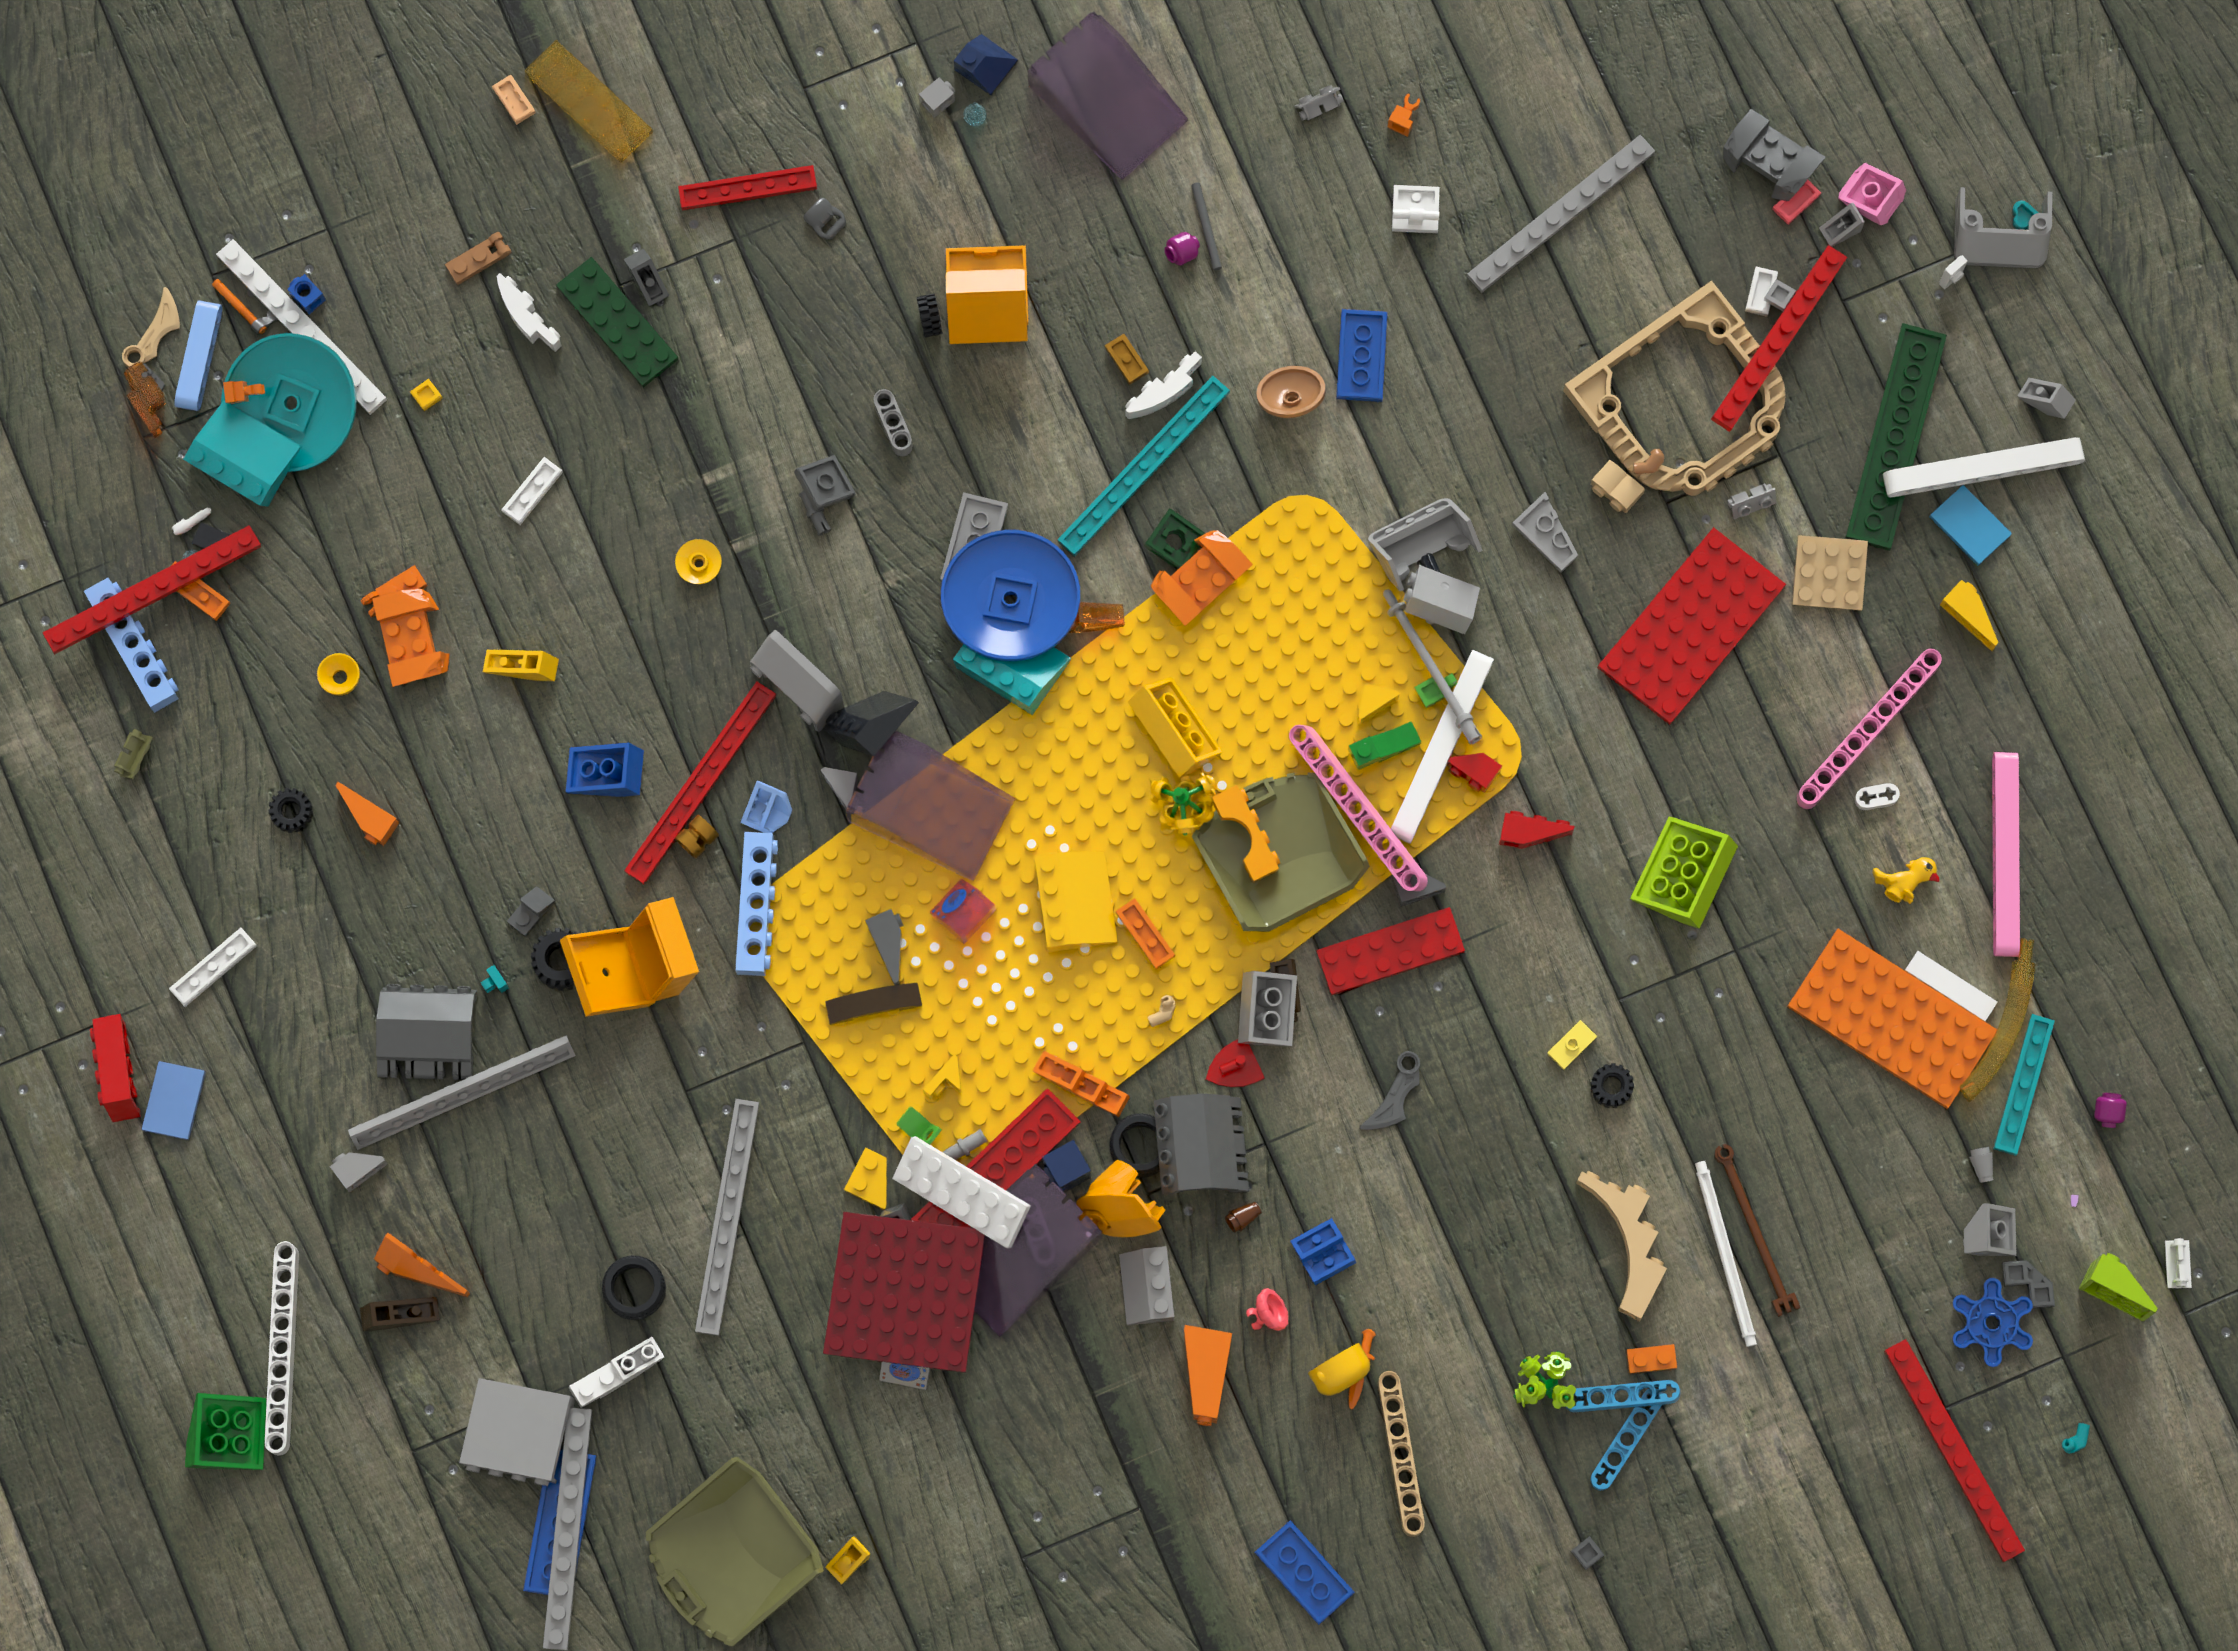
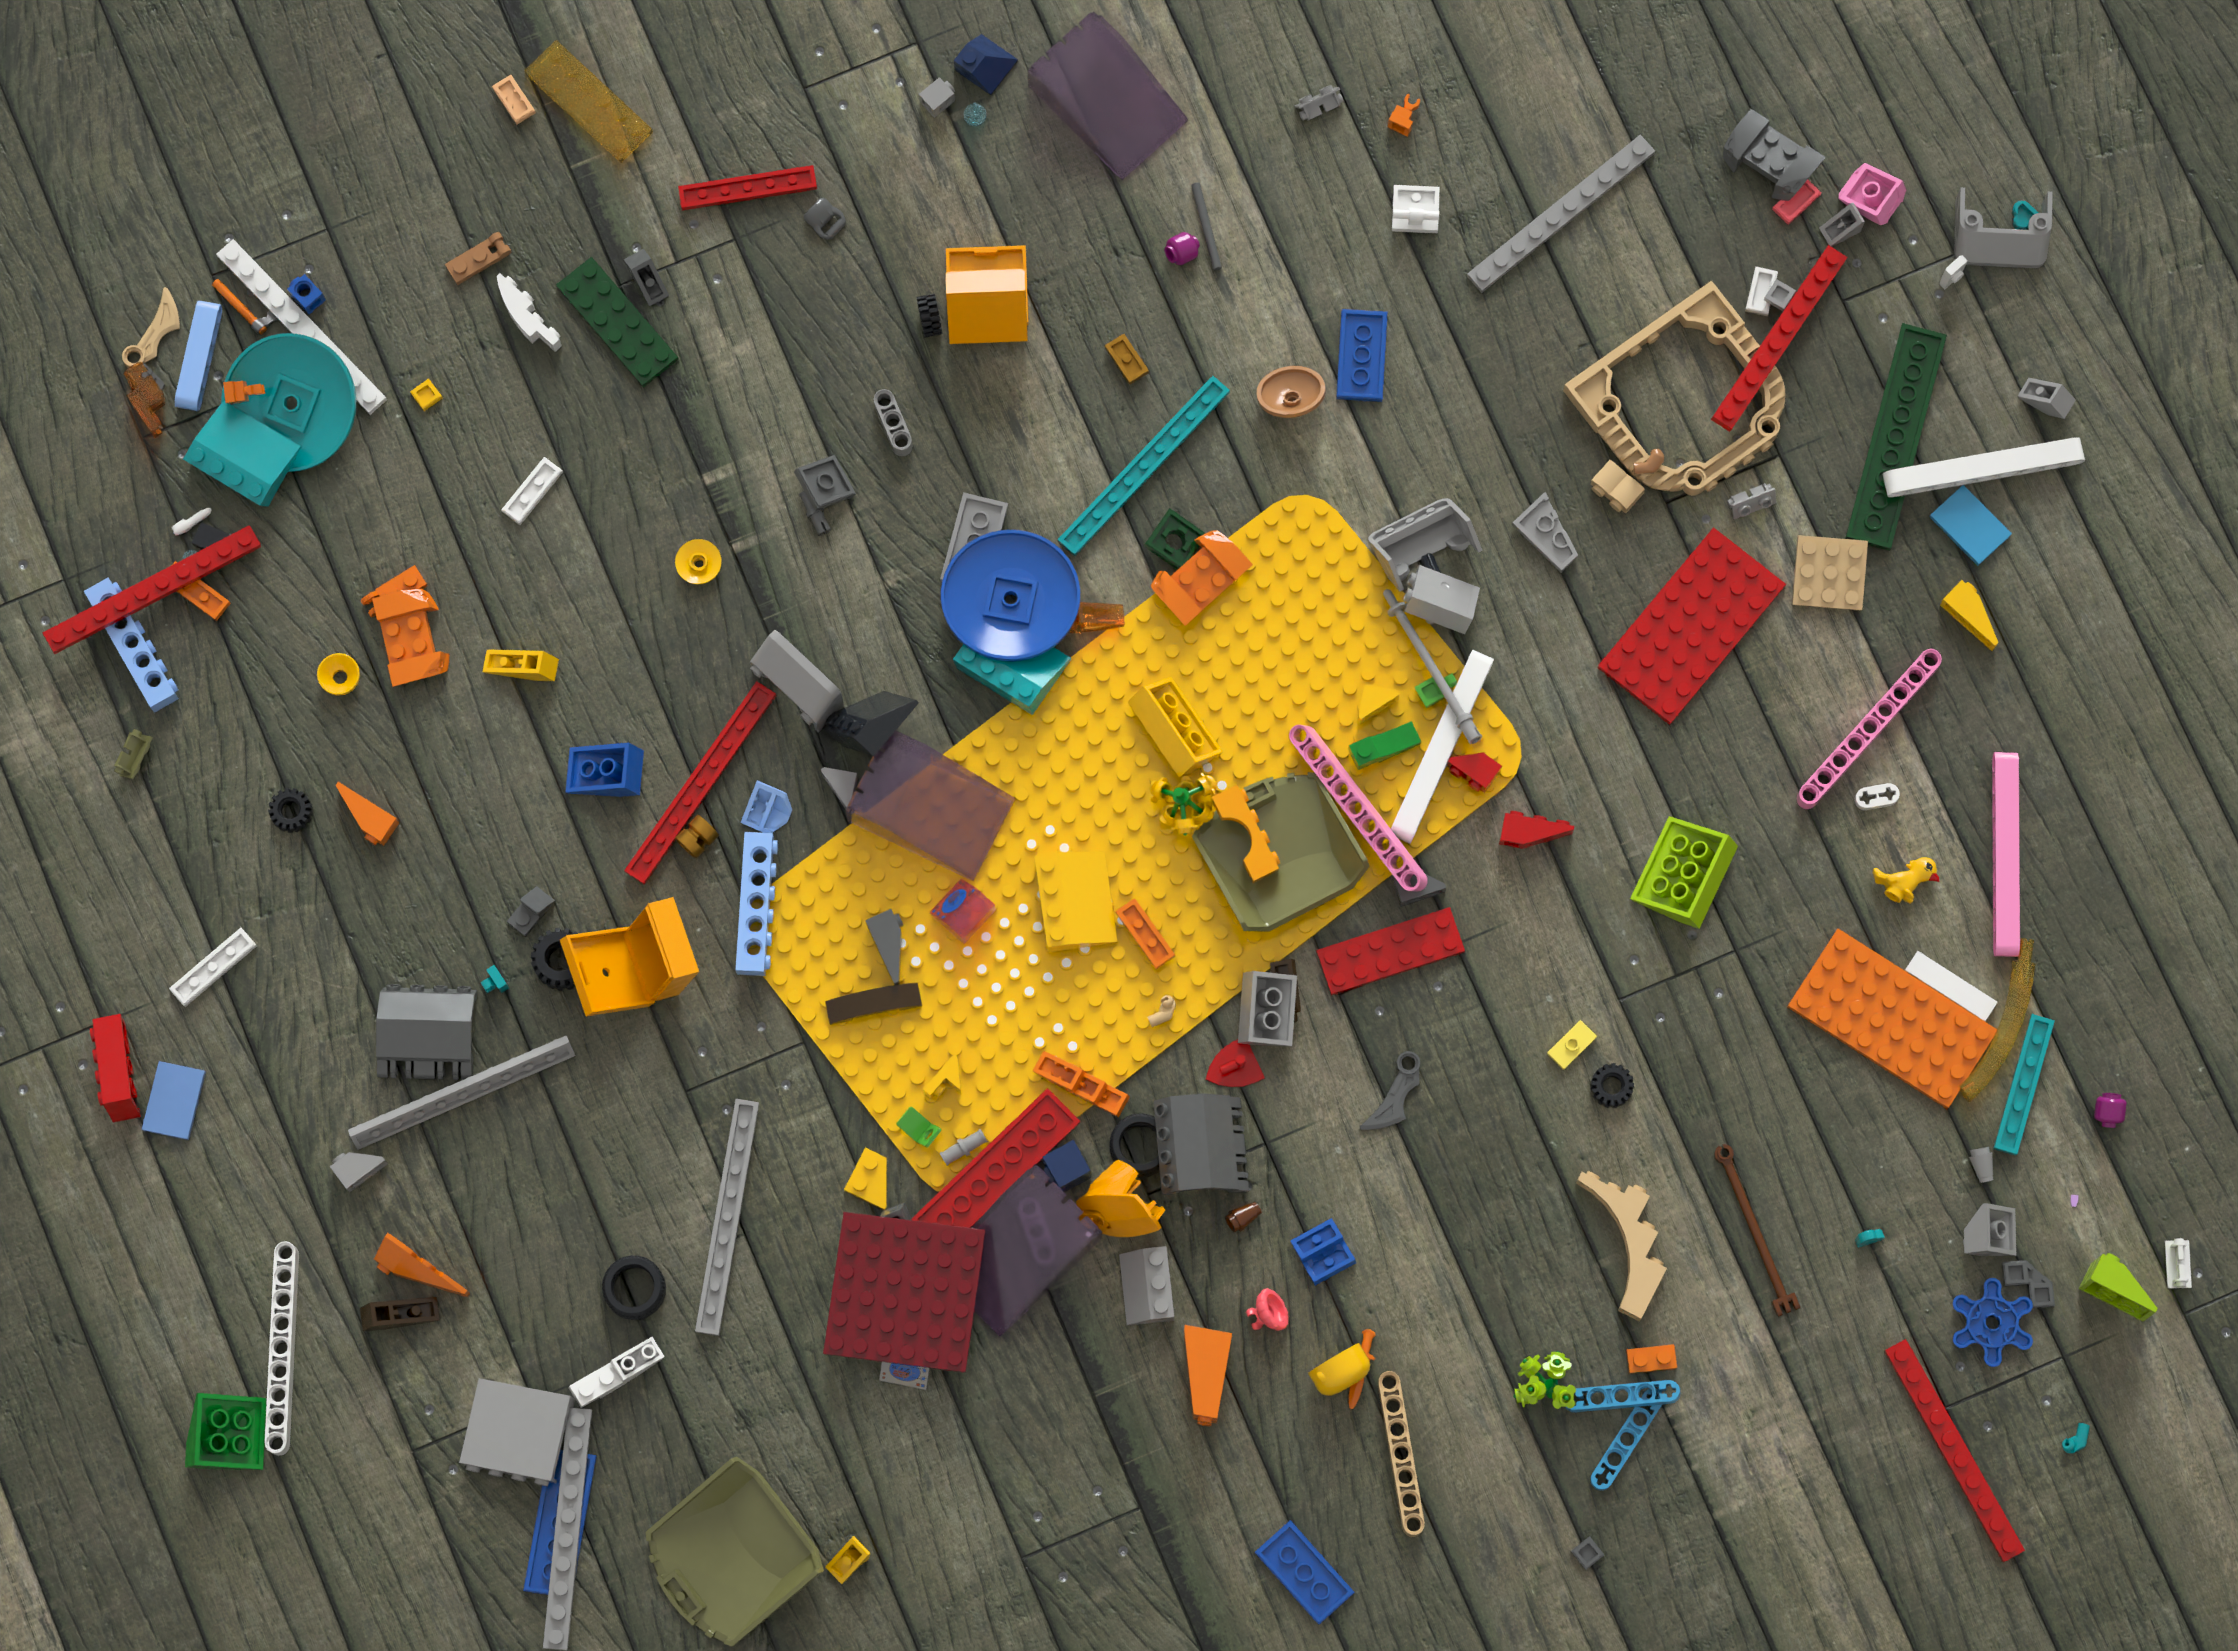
white plate [892,1136,1031,1248] -> none
white slope [1125,352,1202,419] -> none
white piece [1695,1161,1757,1347] -> none
none -> teal tile [1855,1229,1885,1248]

